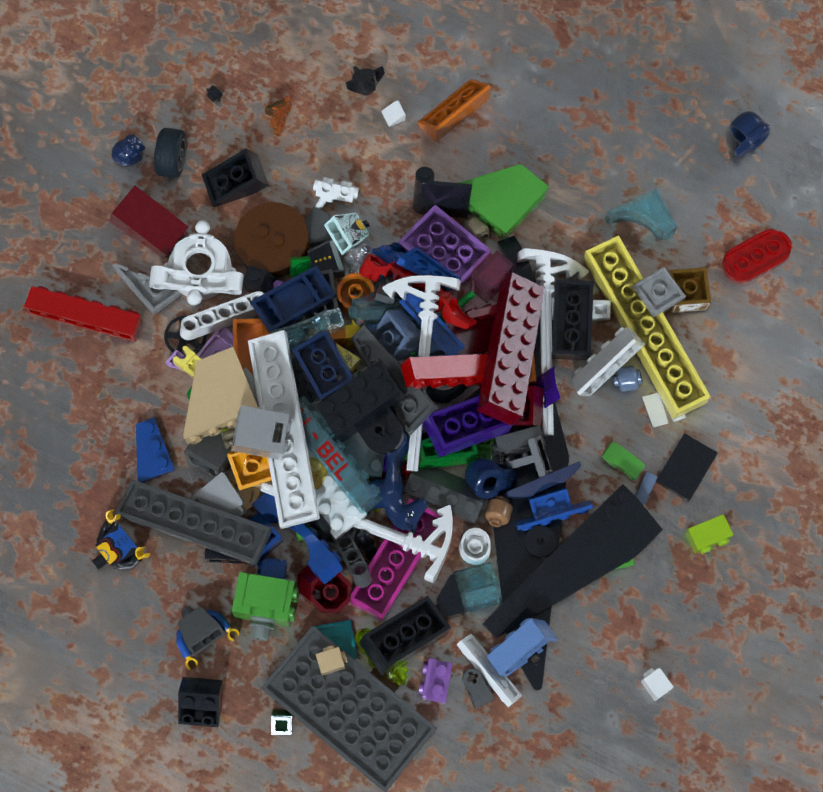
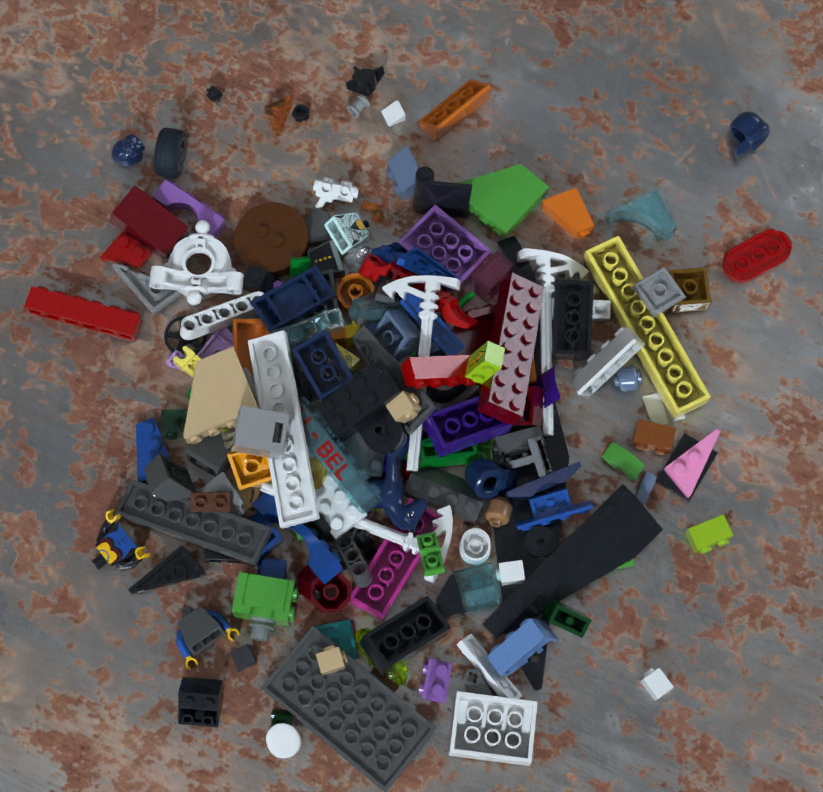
black slope [202,148,269,207] -> none
dark tan head [462,218,489,244] -> none
none -> red wing [100,231,153,269]
none -> black wing [128,545,207,595]
none -> dark grey slope [144,453,196,502]
none -> medium lavender arch [152,179,226,239]
none -> clear green brick [161,409,188,440]
none -> reddish brown hinge [190,492,231,512]
none -> black slope [230,644,257,672]
none -> white piece [266,723,301,759]
none -> black plate [292,104,310,122]
none -> light grey bush [346,94,370,118]
none -> clear orange arm [361,200,384,222]
none -> sand blue slope [385,146,419,200]
none -> tan brick [386,391,422,423]
none -> bright green slope [416,532,445,577]
none -> white slope [449,691,538,766]
none -> lime brick [465,341,505,384]
none -> white brick [495,560,525,586]
none -> orange slope [541,188,595,239]
none -> dark green brick [542,598,592,638]
none -> dark orange brick [631,419,676,456]
none -> bright pink wing [664,429,720,499]

